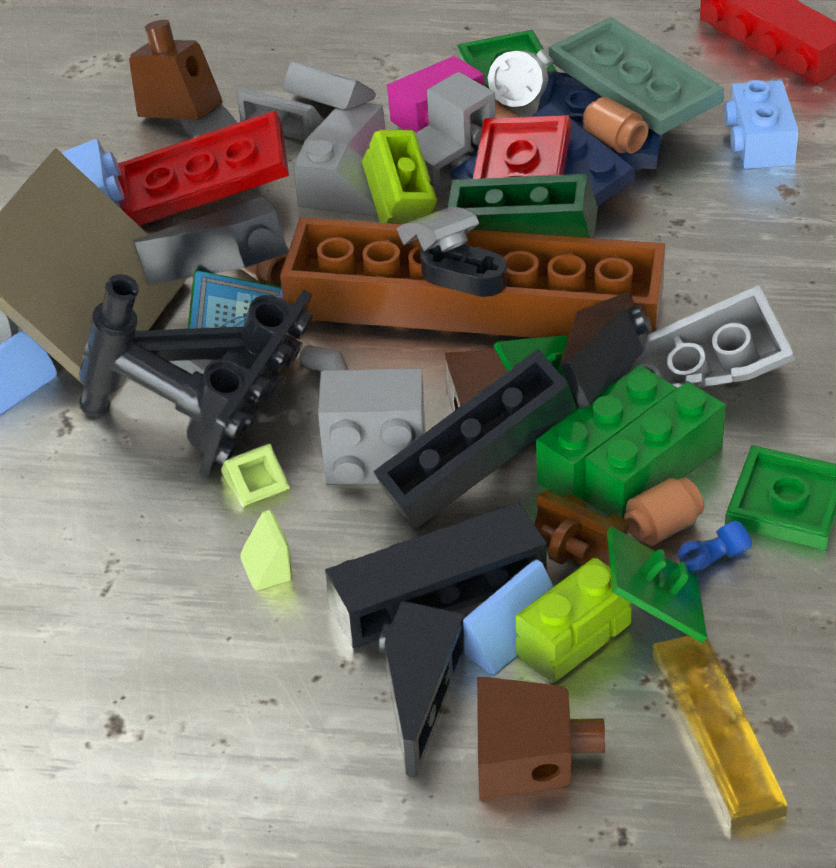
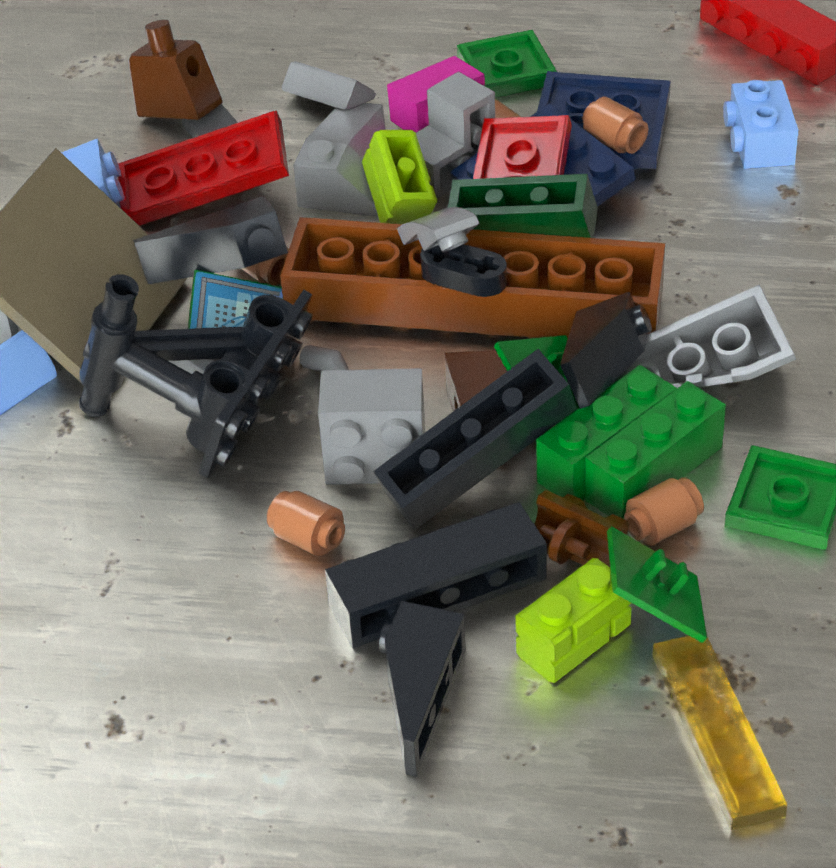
yellowish green slope [221,444,290,508] -> none
light grey slope [236,87,324,141] -> none
yellowish green slope [241,510,293,590] -> none
light blue slope [463,559,553,675] -> none
reddish brown torso [477,677,605,799] -> none
white piece [488,50,554,107] -> none
sand green plate [549,17,724,135] -> none
blue arm [678,521,752,572] -> none
none -> nougat brick [267,491,345,556]

